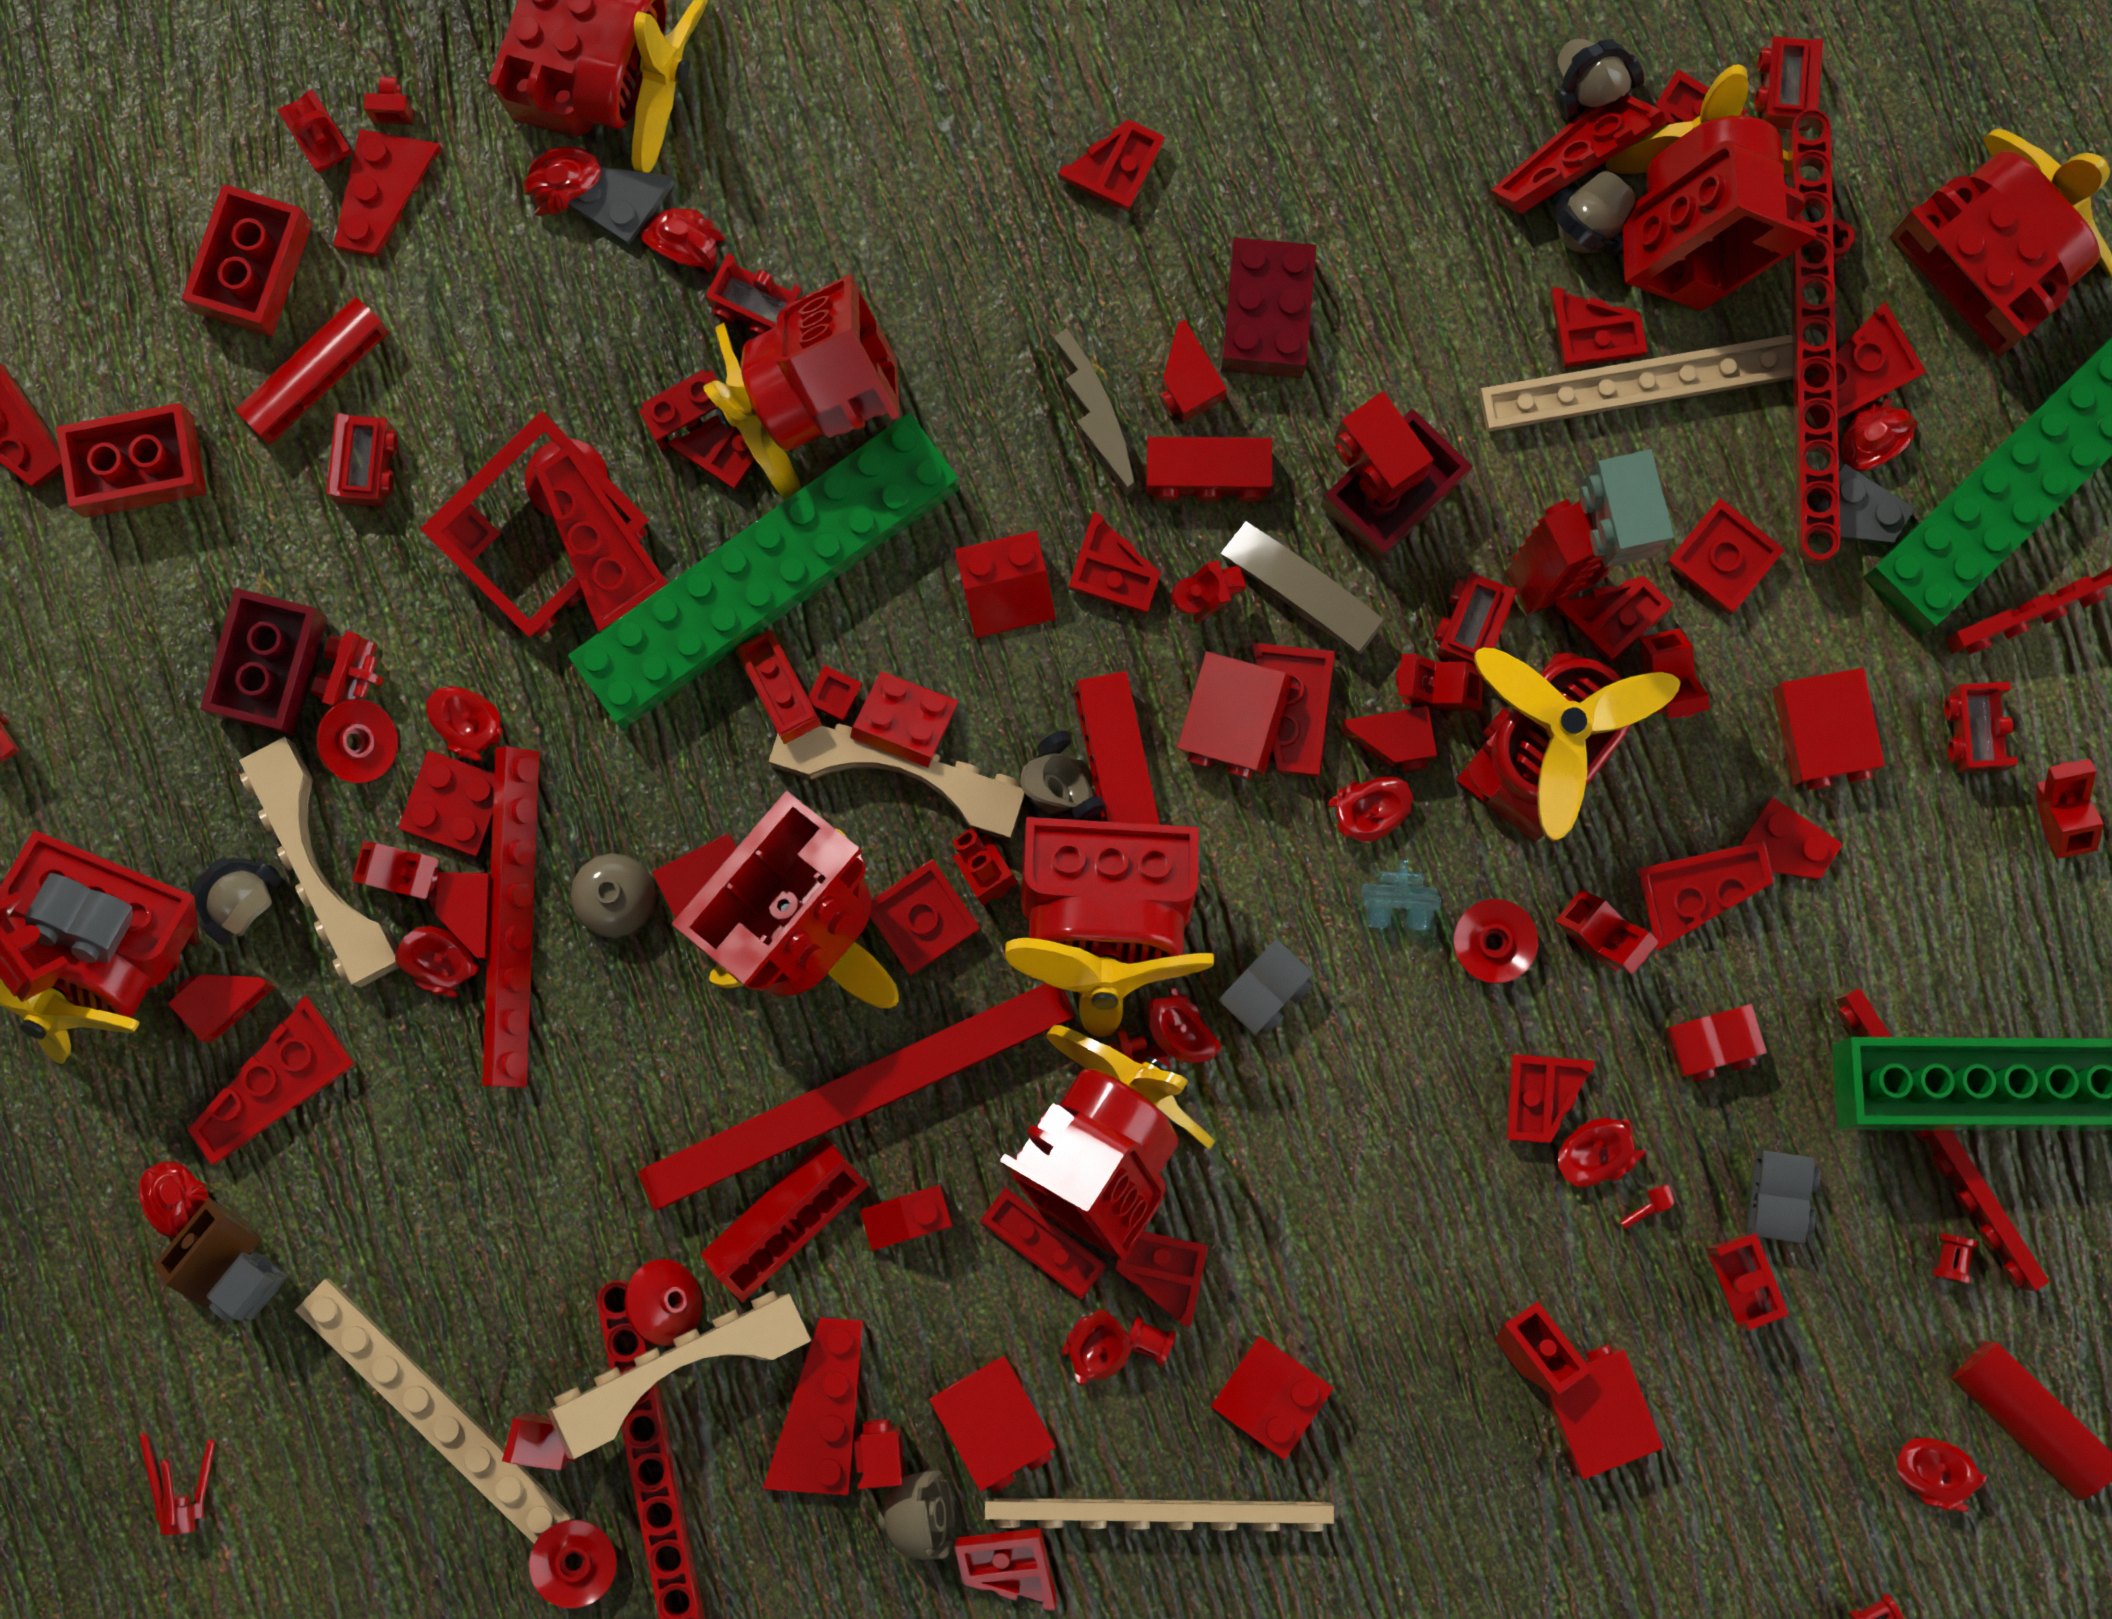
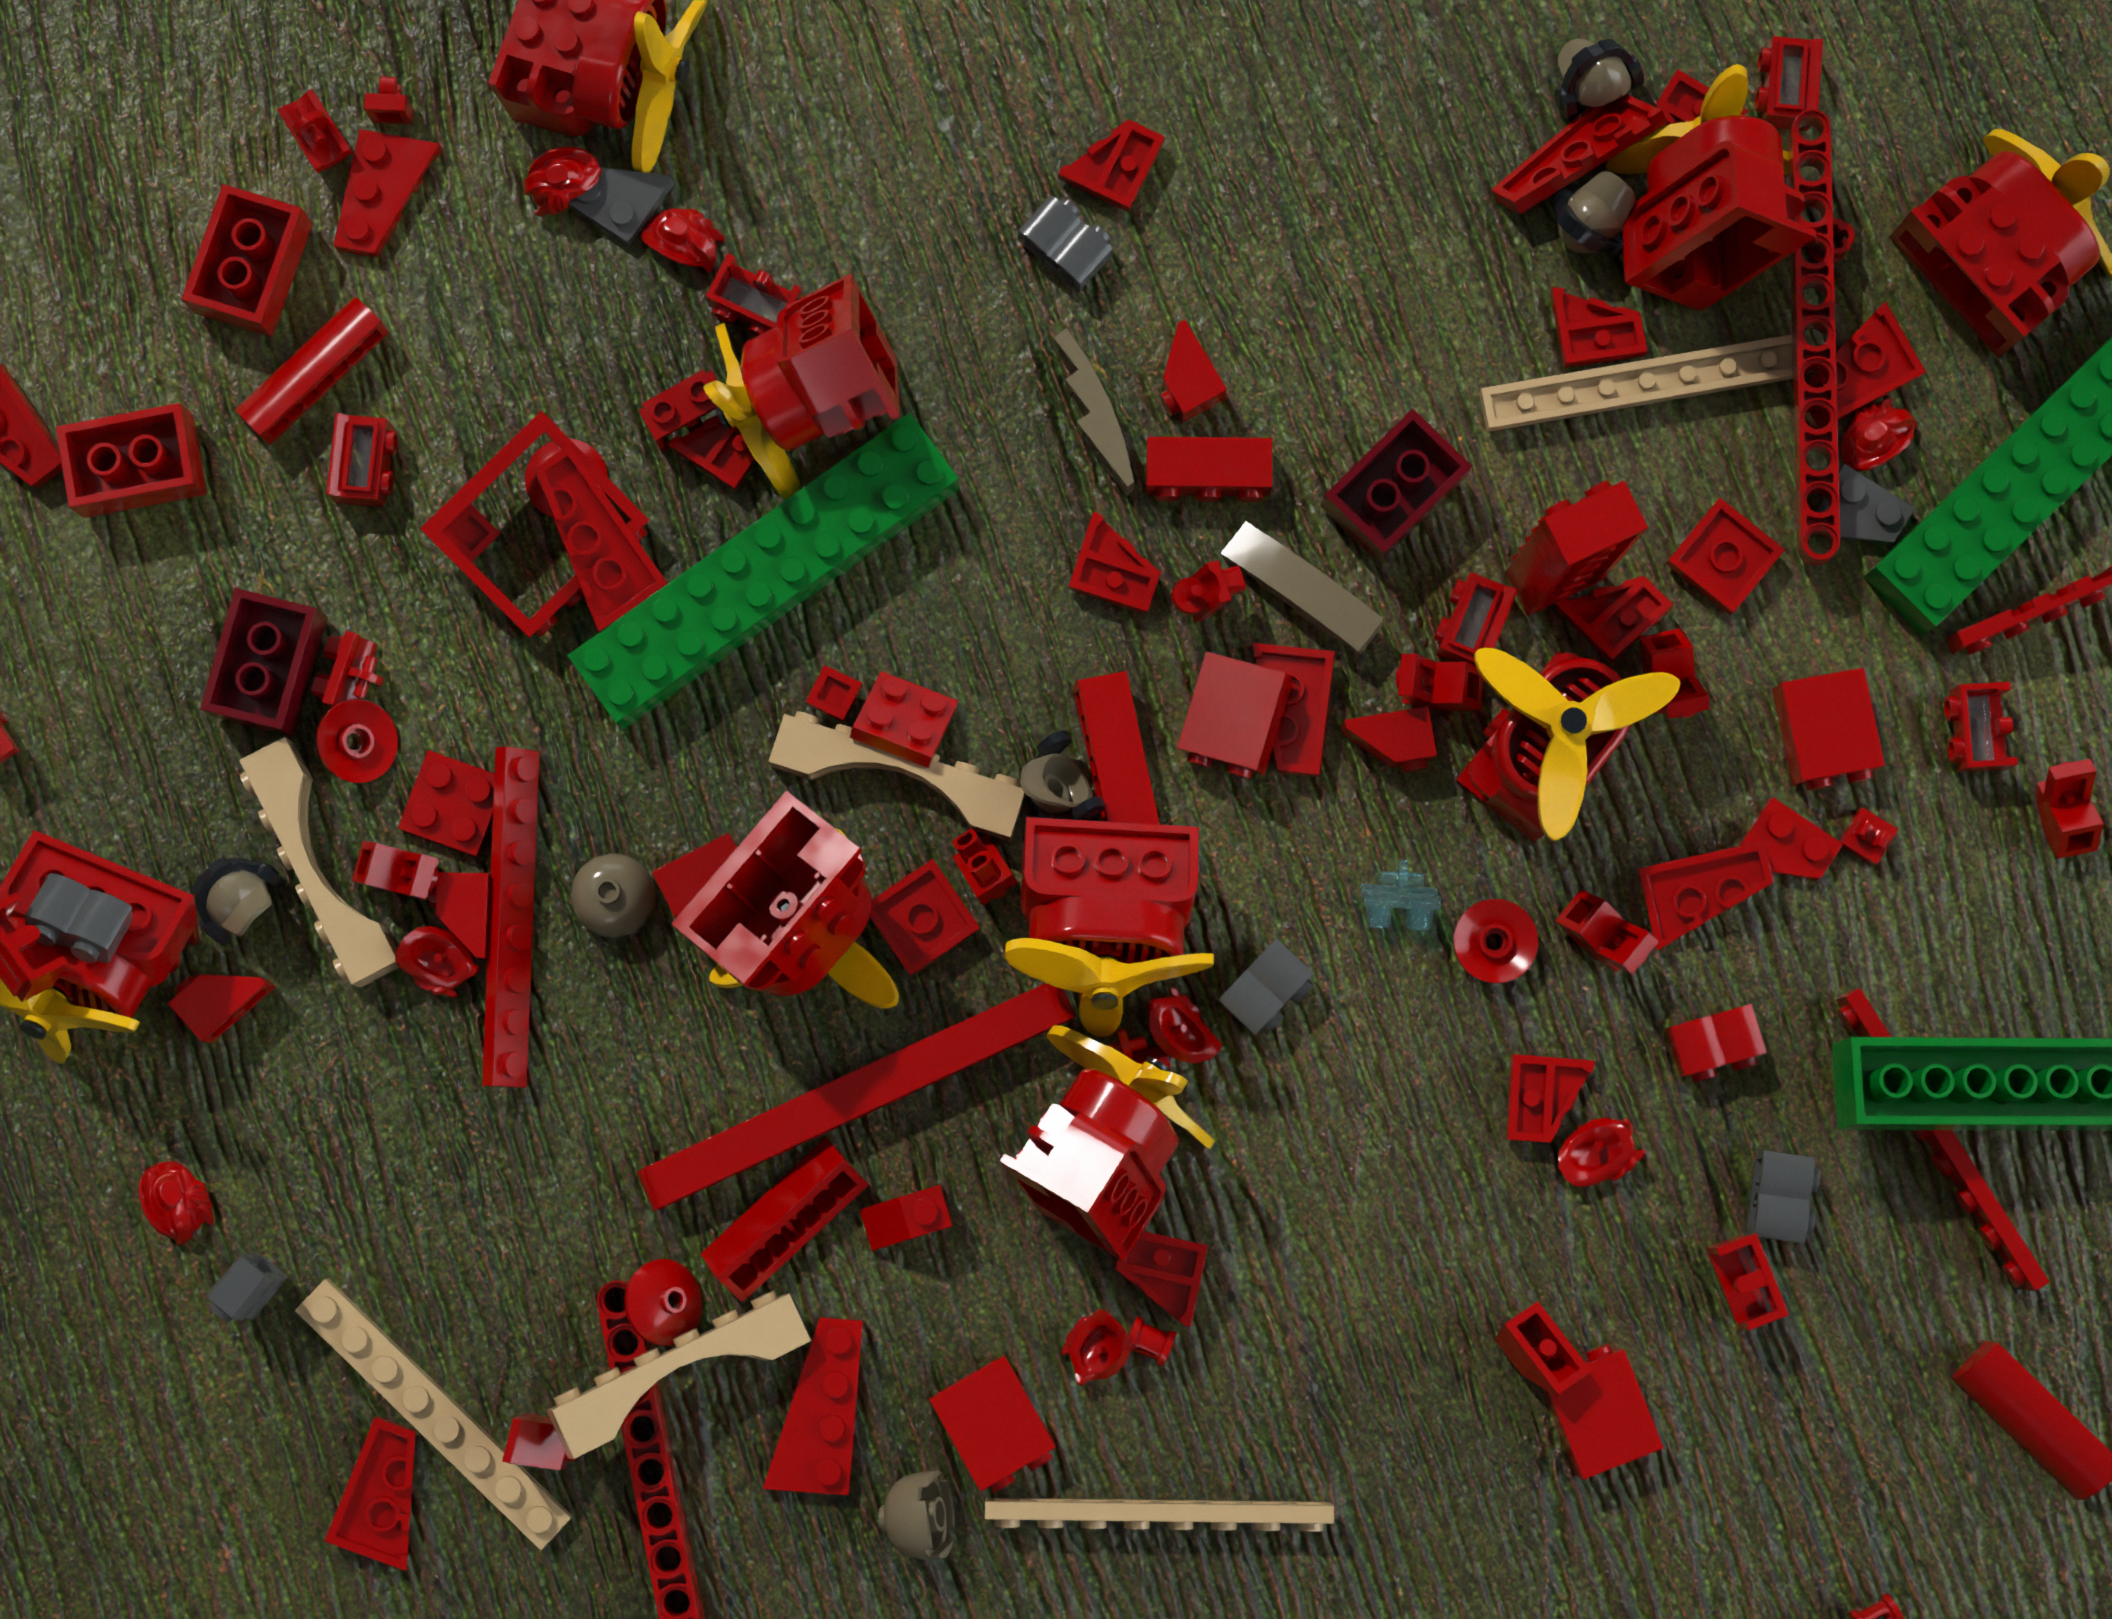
red plant [139,1433,215,1535] -> none
reddish brown brick [152,1198,261,1308] -> none
red wing [188,995,357,1165] -> none
red hat [426,686,504,761] -> none
red dish [529,1519,617,1608] -> none
red tile [735,629,822,744] -> none
red window [854,1419,905,1489] -> none
red wing [954,1528,1058,1610] -> none
red slope [955,530,1056,639] -> none
red tile [980,1187,1107,1300] -> none
red slope [1211,1335,1334,1460] -> none
dark red brick [1220,237,1317,379] -> none
red hat [1327,777,1413,842] -> none
red brick [1333,391,1434,508] -> none
sand green brick [1579,449,1674,568] -> none
red hand [1620,1184,1674,1230] -> none
red hat [1897,1438,1986,1512] -> none
red bush [1932,1233,1979,1284] -> none
none -> red wing [324,1415,416,1571]
none -> dark grey brick [1018,195,1113,292]
none -> red tile [1839,807,1898,866]

